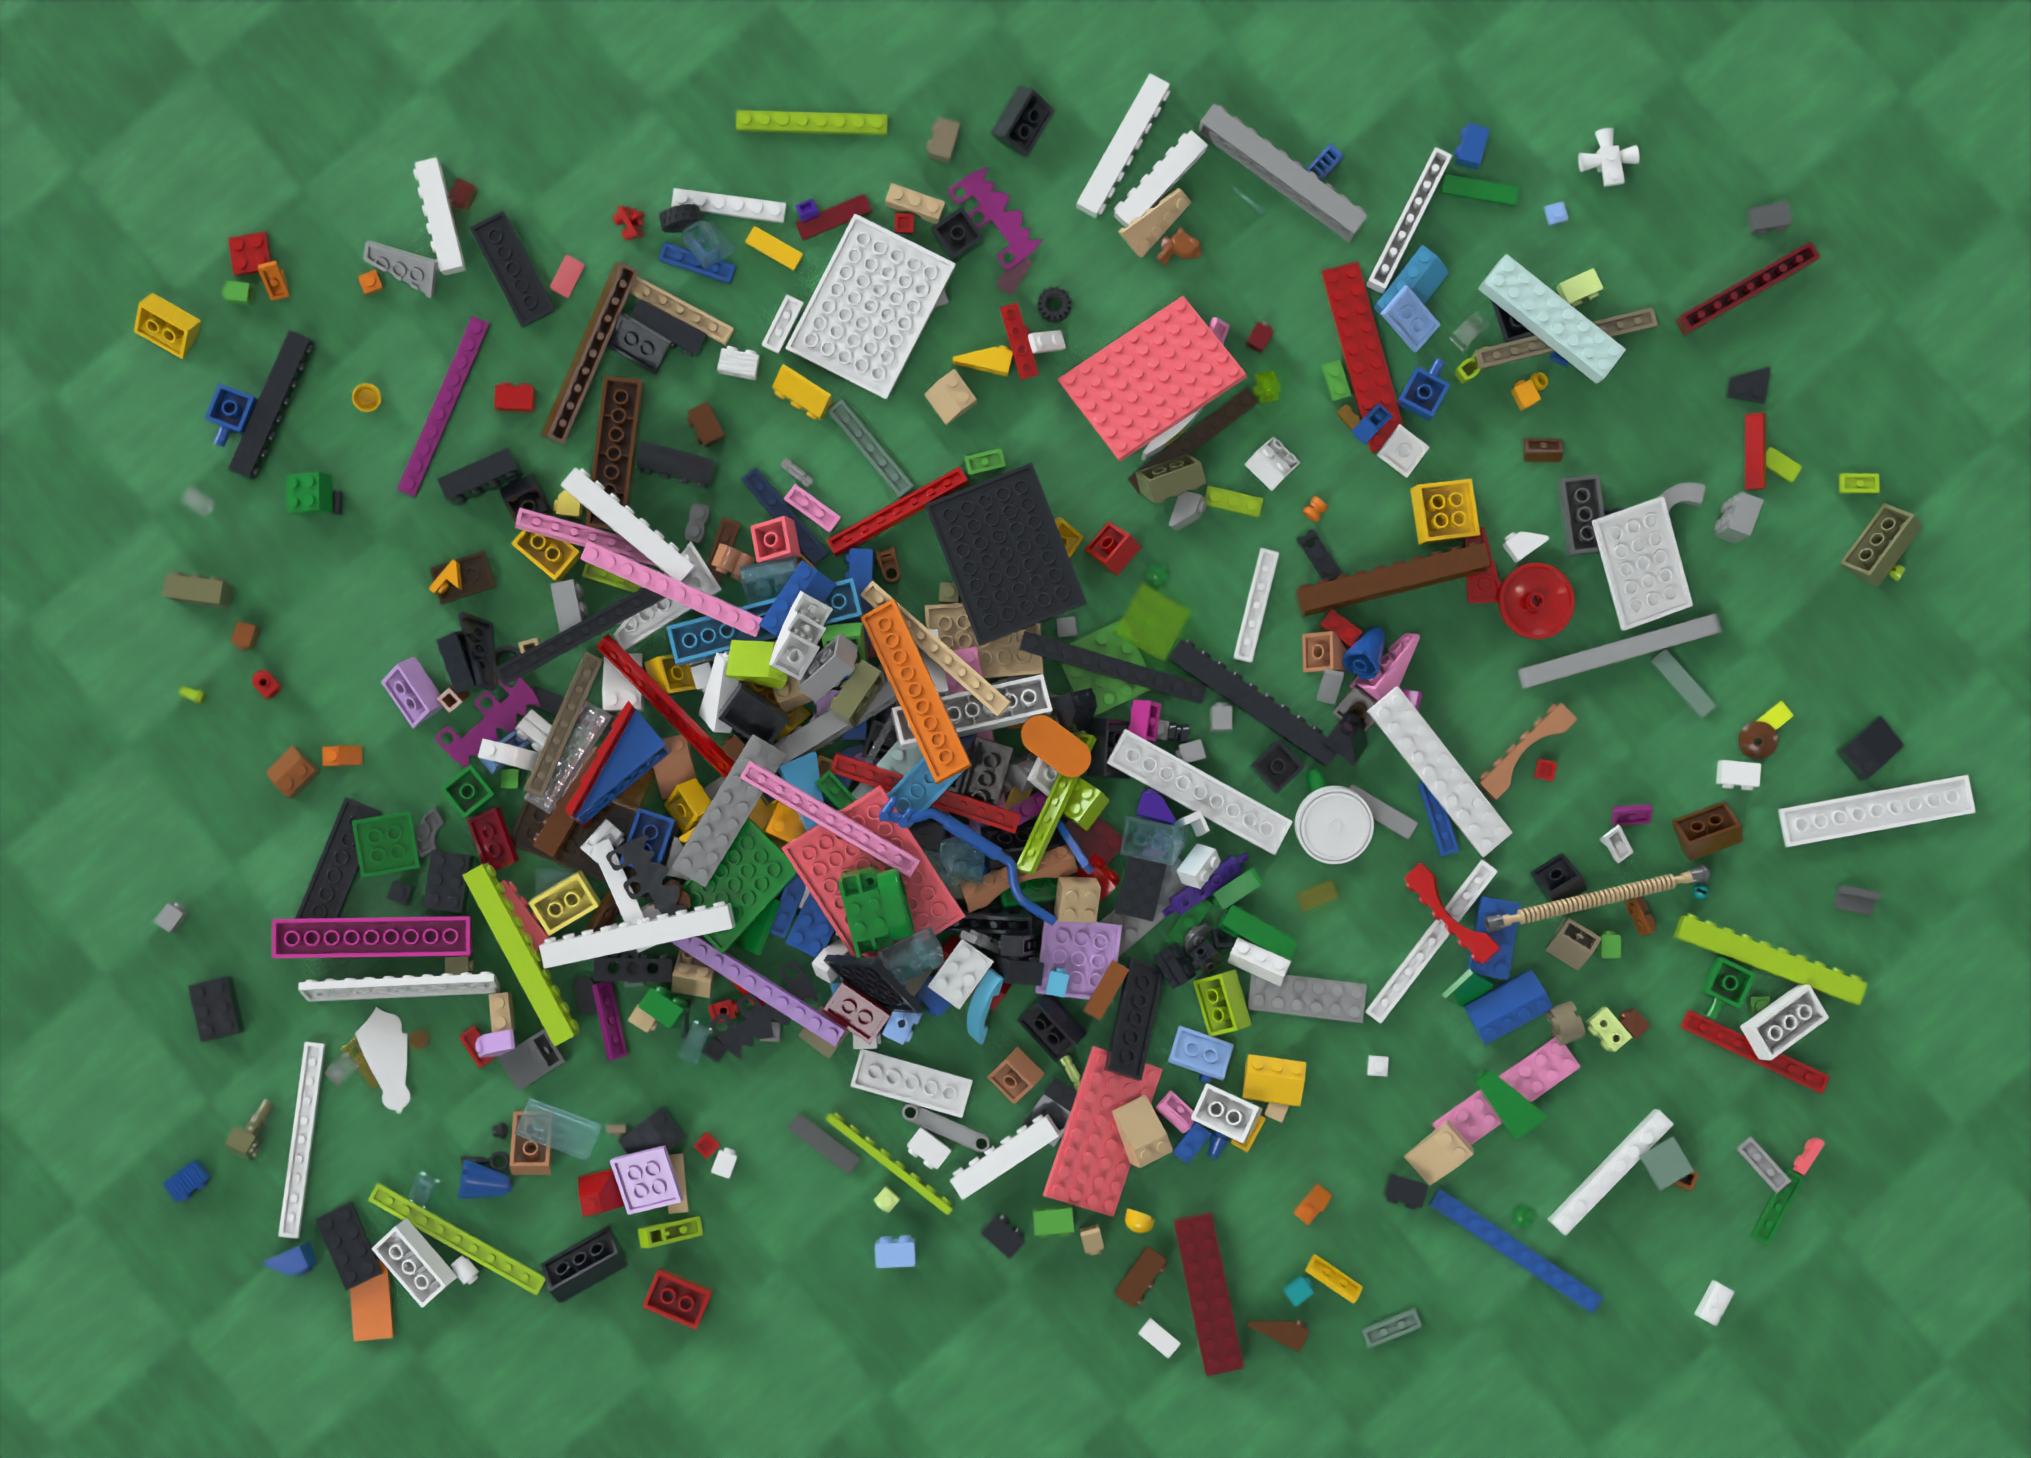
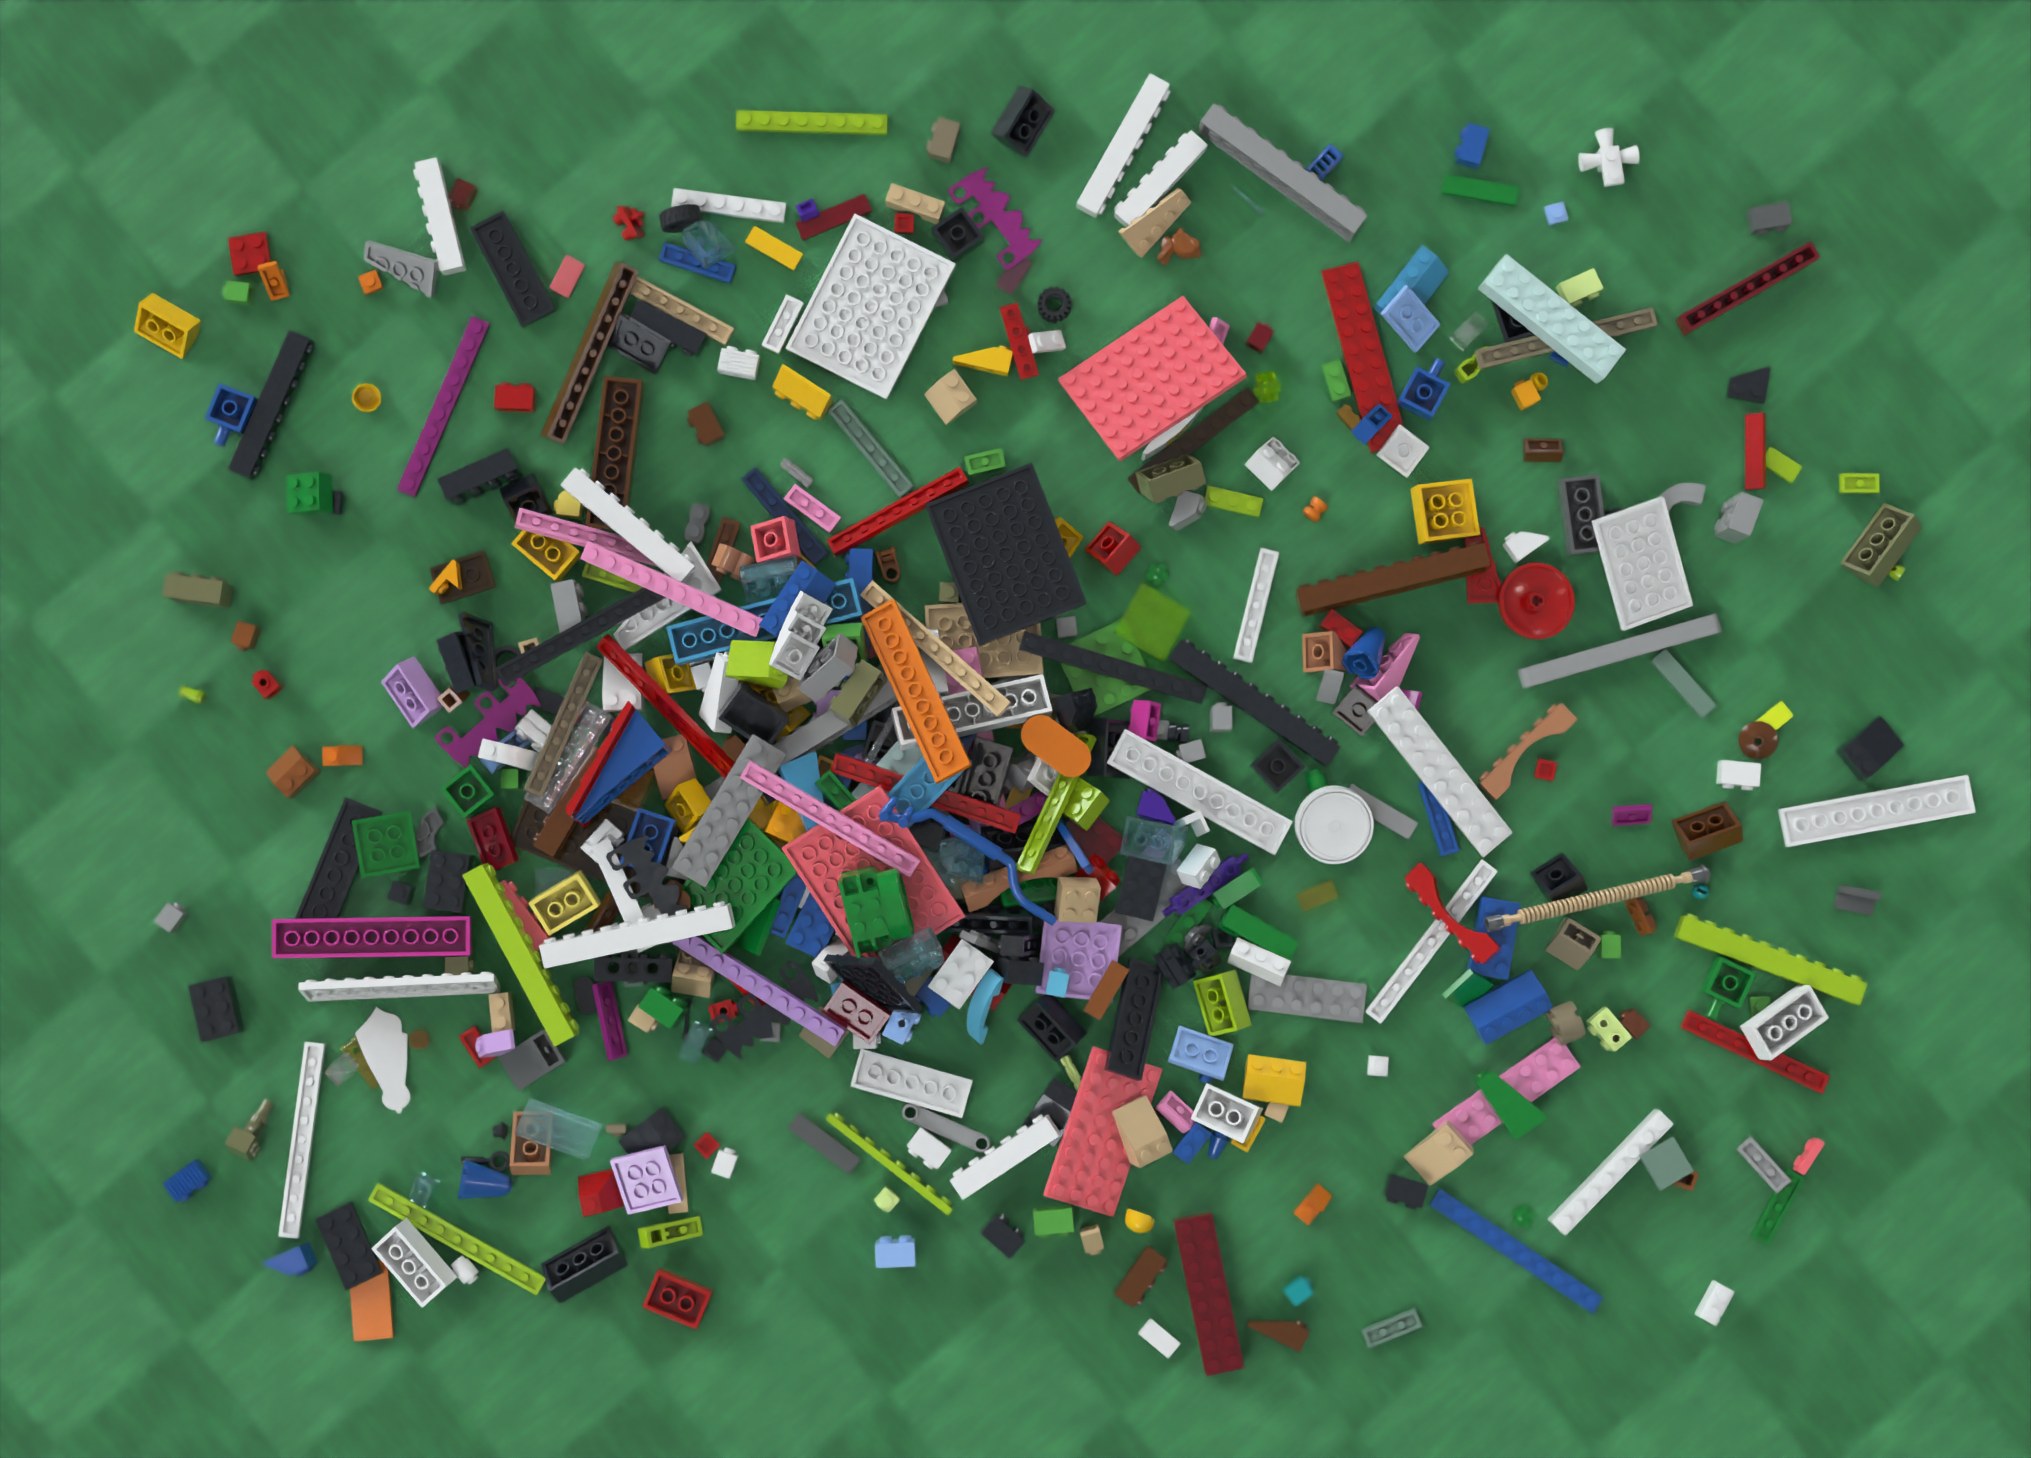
clear brick [180,486,215,517] -> none
black slope [637,440,718,489] -> none
nougat slope [987,1046,1045,1104] -> none
black plate [1296,529,1342,581] -> none
yellow plate [1305,1254,1363,1304] -> none
black slope [1324,710,1368,766] -> none
white brick [1366,147,1452,294] -> none
white slope [1600,825,1633,863] -> none

